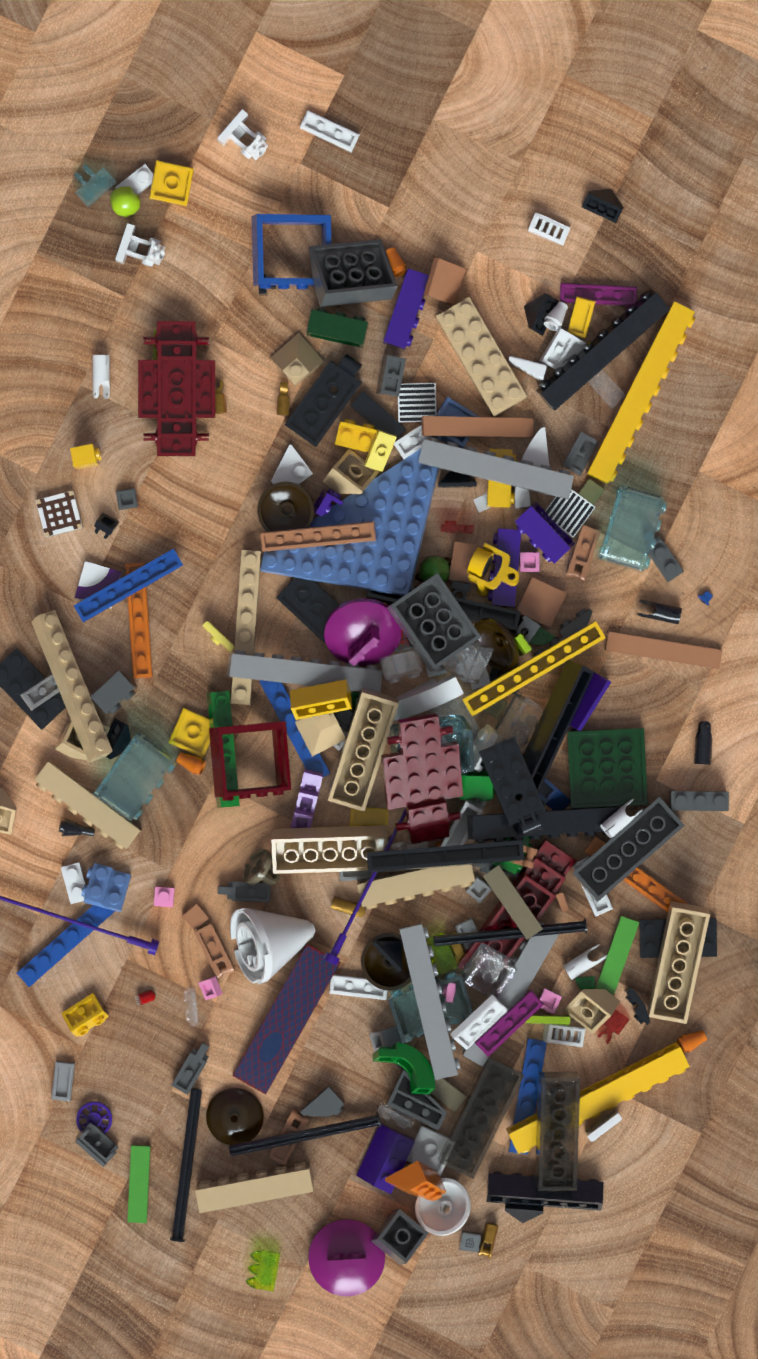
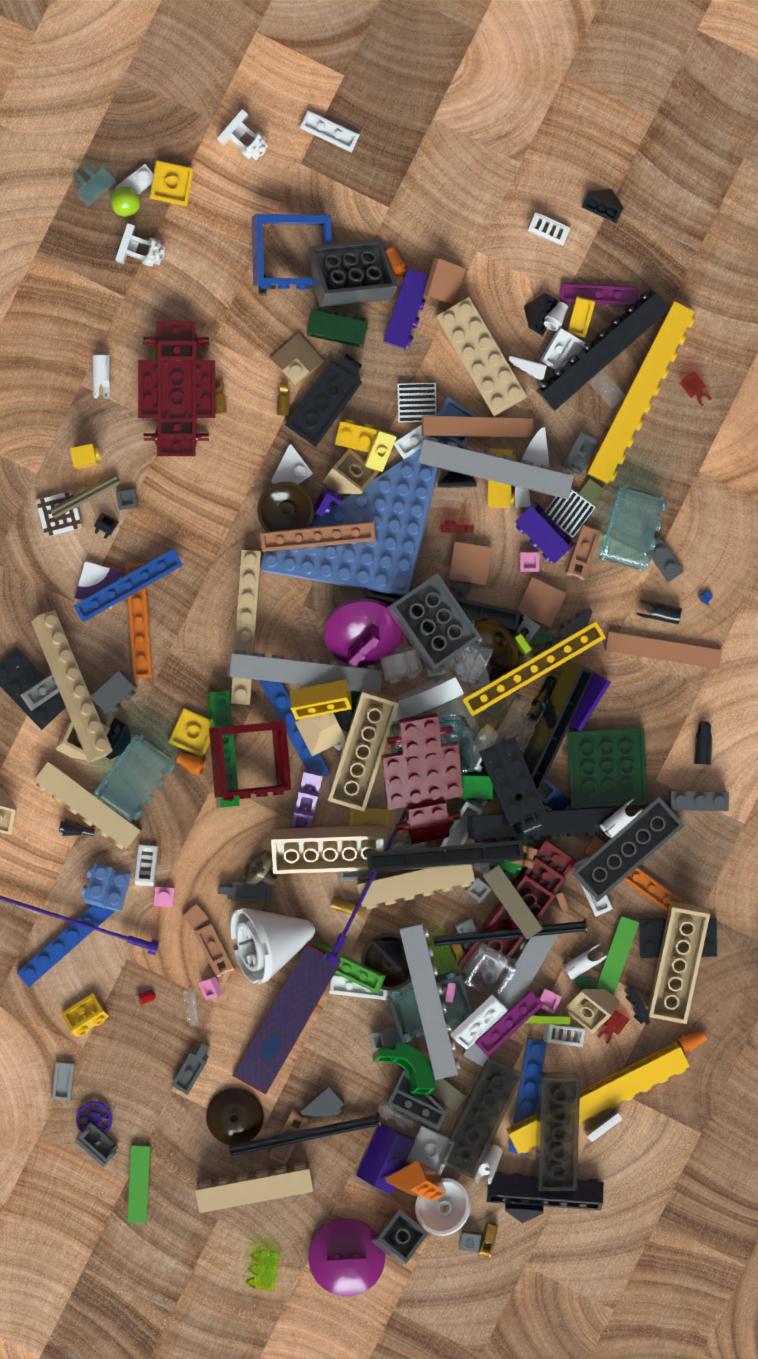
white plate [61,862,86,904] -> none
black axle [170,1088,202,1242] -> none
light yellow plate [202,621,235,652] -> none
black tile [276,578,339,644] -> none
black tile [350,391,406,441] -> none
dark grey hinge [376,355,406,397] -> none
bright green hat [415,555,452,583] -> none
yellow piece [467,543,520,596] -> none
white sticker [473,494,491,513] -> none
dark purple brick [488,528,521,607] -> none
none -> dark tan axle [50,475,120,518]
none -> white slope [134,844,158,886]
none -> bright green tile [315,943,386,993]
none -> white piece [475,1144,502,1184]
none -> black pin [527,675,557,722]
none -> clear red plate [678,371,712,406]

